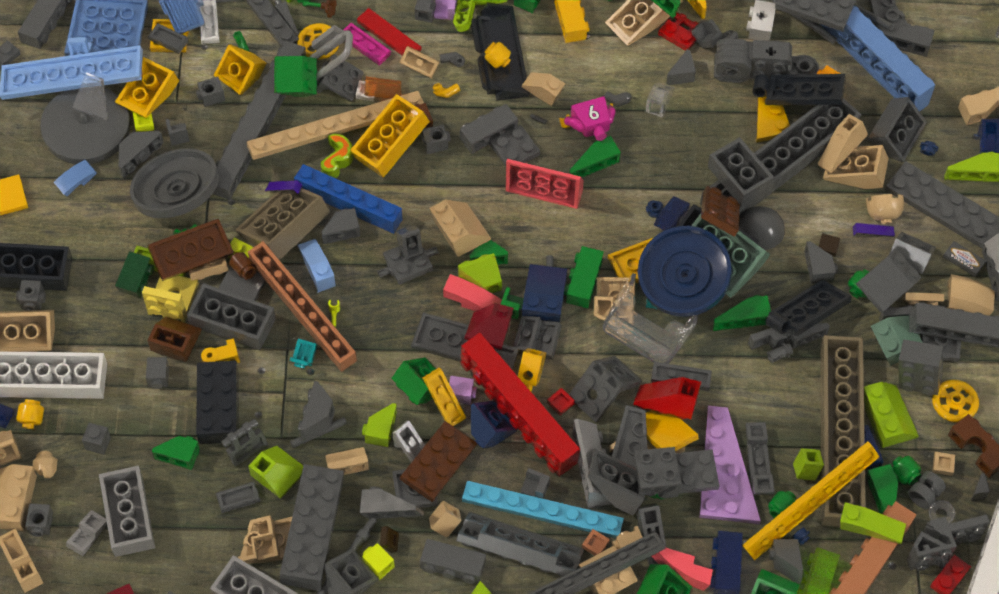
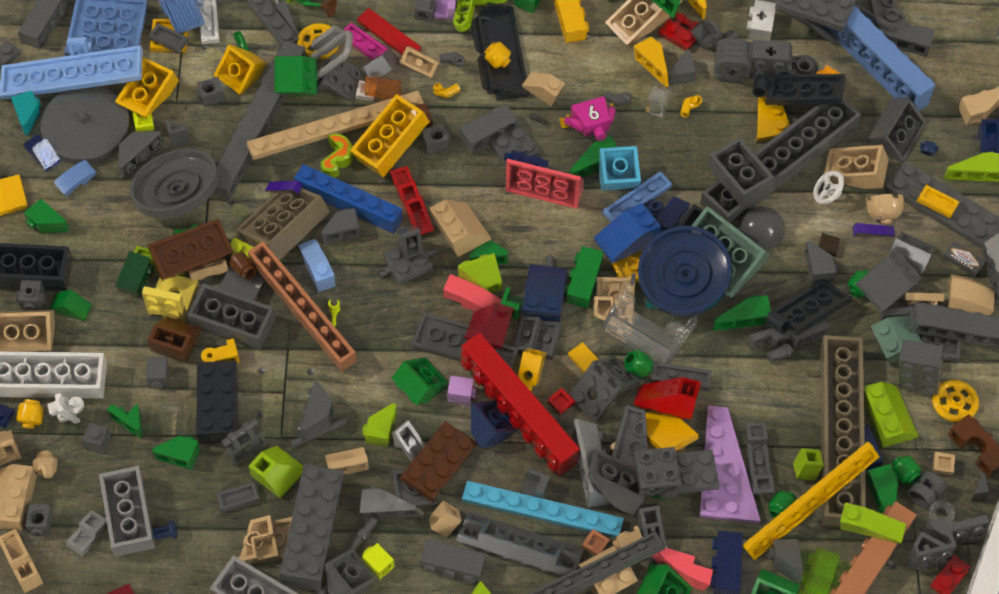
clear slope [72,72,108,120] -> none
teal bracket [289,338,318,369] -> none
dark brown tile [380,526,399,553] -> none
yellow plate [423,368,466,426] -> none
reddish brown plate [701,186,740,237] -> none
dark blue plate [792,527,810,546] -> none
tan slope [818,114,868,173] -> none
none -> teal slope [11,90,42,136]
none -> clear blue slope [23,134,61,171]
none -> green slope [24,199,69,233]
none -> white hips [48,393,84,424]
none -> green slope [49,289,92,321]
none -> green slope [107,403,143,439]
none -> dark blue piece [152,520,178,540]
none -> dark grey slope [362,48,400,82]
none -> red slope [390,166,434,235]
none -> clear blue plate [503,150,549,167]
none -> yellow tile [568,342,599,373]
none -> blue slope [594,203,661,263]
none -> medium azure slope [599,146,641,191]
none -> medium blue plate [603,171,672,223]
none -> green head [624,350,653,379]
none -> yellow slope [634,37,669,87]
none -> yellow arm [680,95,702,118]
none -> white piece [813,171,844,204]
none -> yellow tile [917,185,959,218]

